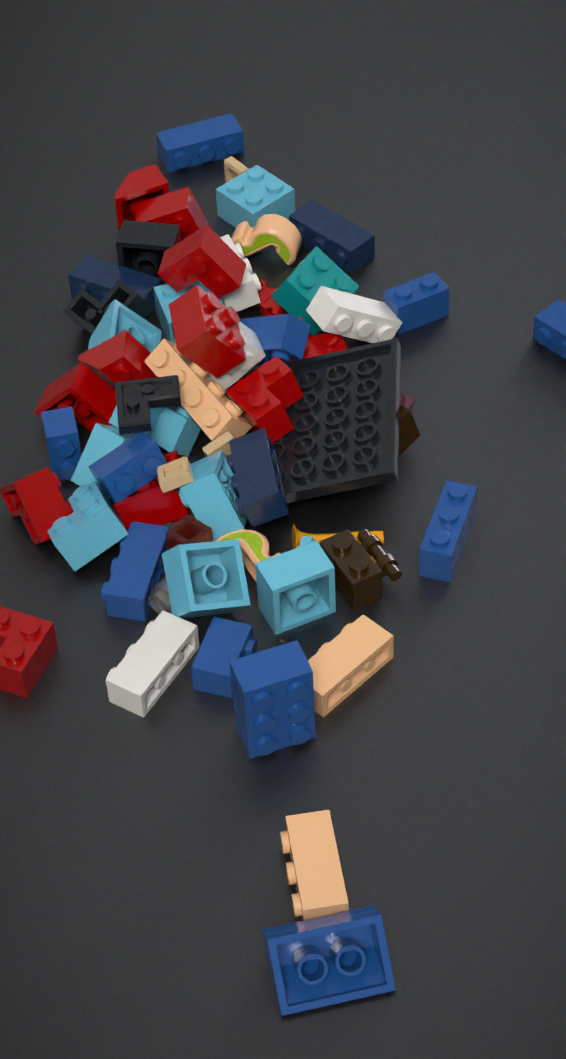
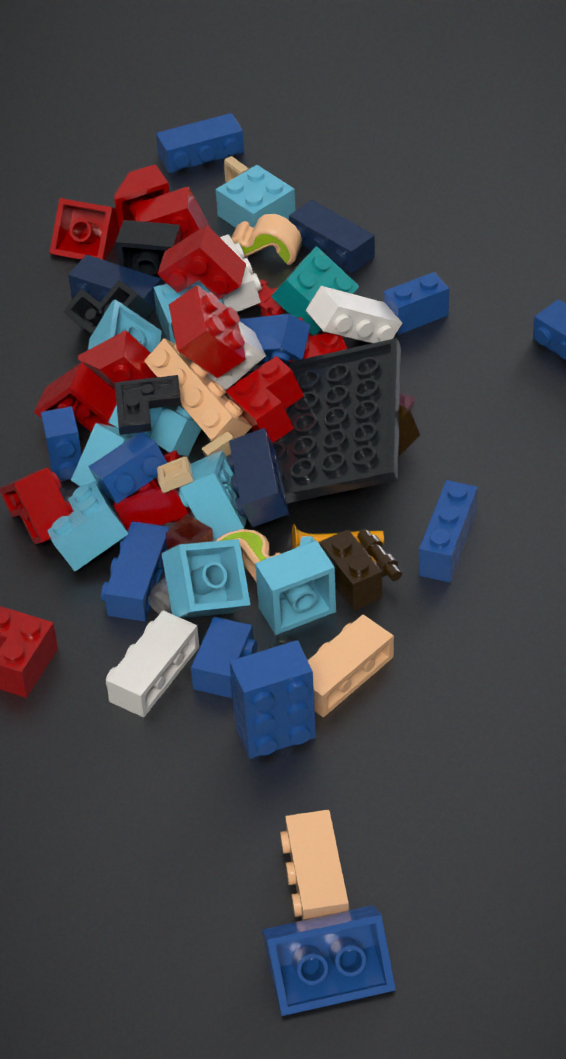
none -> red slope [49,198,118,260]

